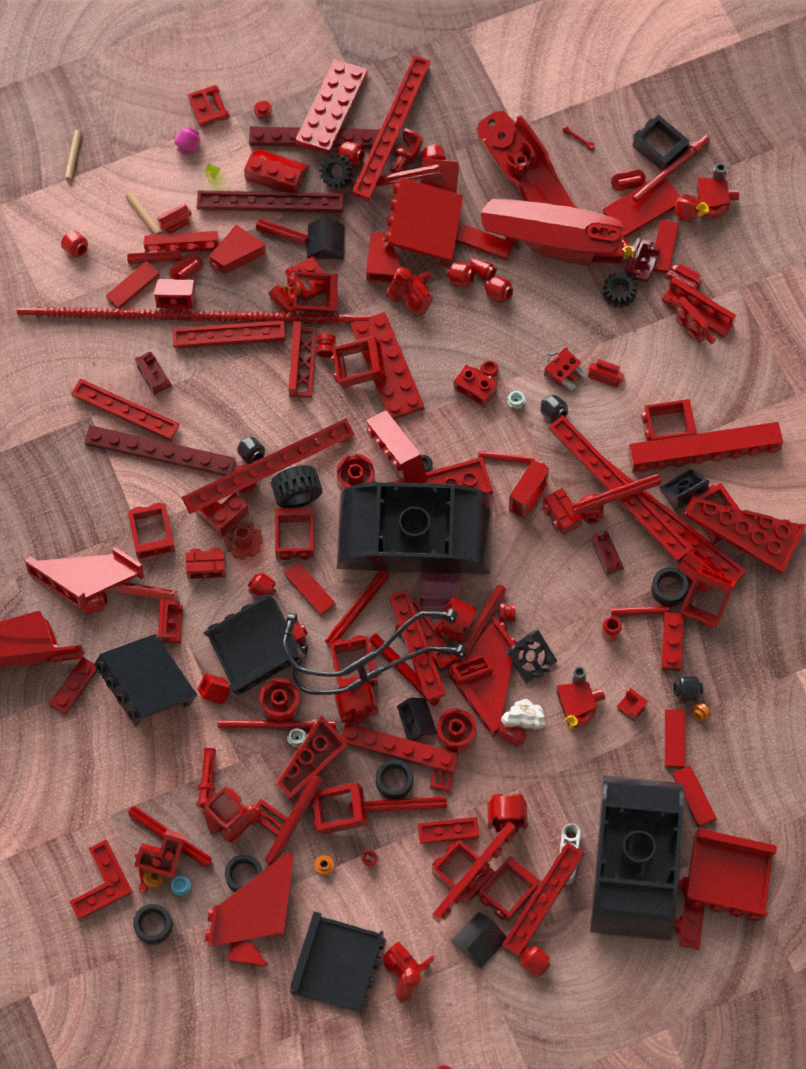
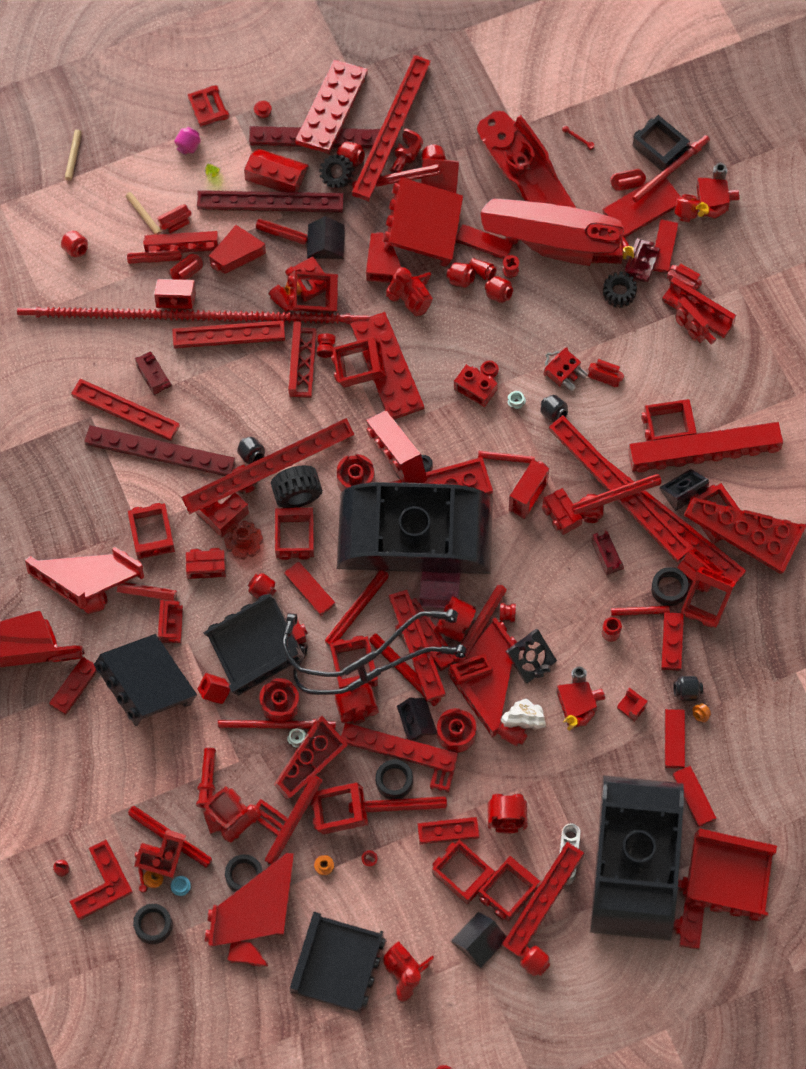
red tile [106,261,160,309] -> none
red plate [433,822,516,923] -> none
none -> red hinge [53,860,70,877]
none -> red bush [502,255,519,278]

